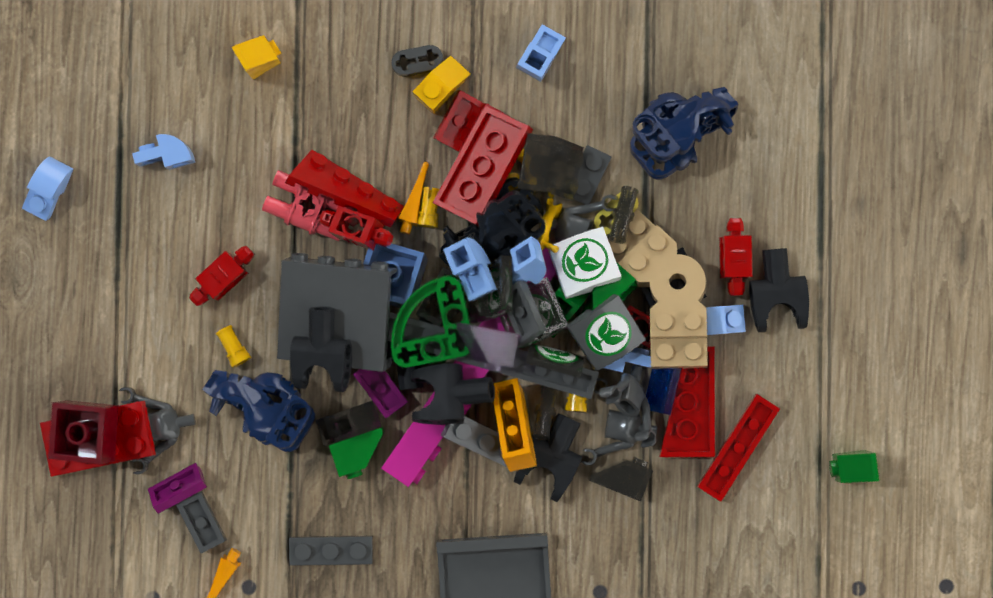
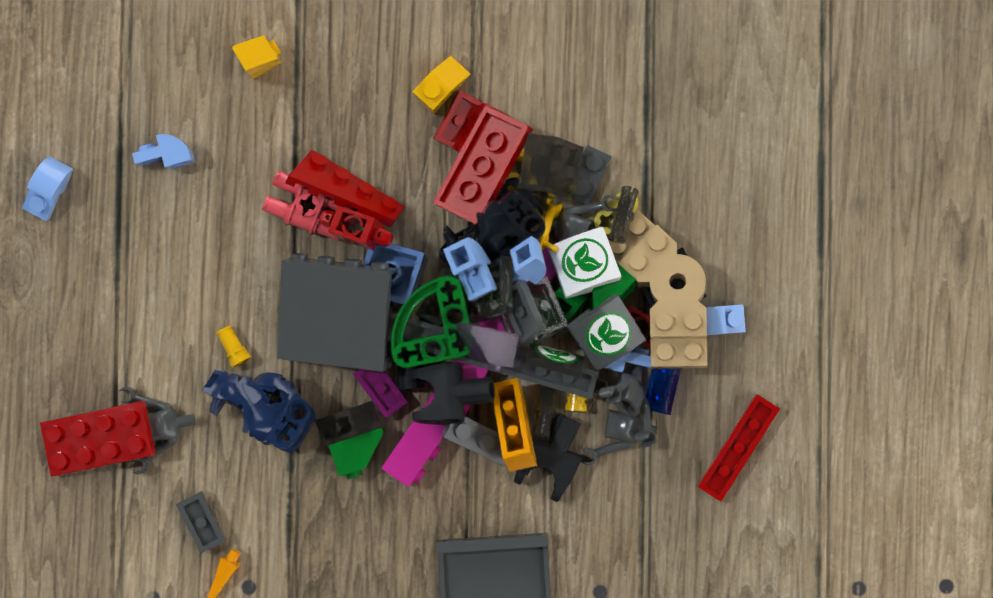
dark red brick [48,400,119,464] -> none
magenta plate [148,463,207,514] -> none
red piece [189,246,255,306] -> none
dark grey plate [289,536,373,566] -> none
black connector [290,307,352,392] -> none
dark grey beam [392,45,443,77] -> none
light orange piece [398,162,429,235] -> none
yellow pin [416,187,440,228] -> none
light blue brick [516,24,566,82] -> none
clear smoke slope [588,456,653,502] -> none
dark blue animal [630,87,739,180] -> none
red wing [659,346,715,457] -> none
red piece [719,218,752,296] -> none
black connector [749,248,809,332] -> none
green slope [829,450,879,483] -> none

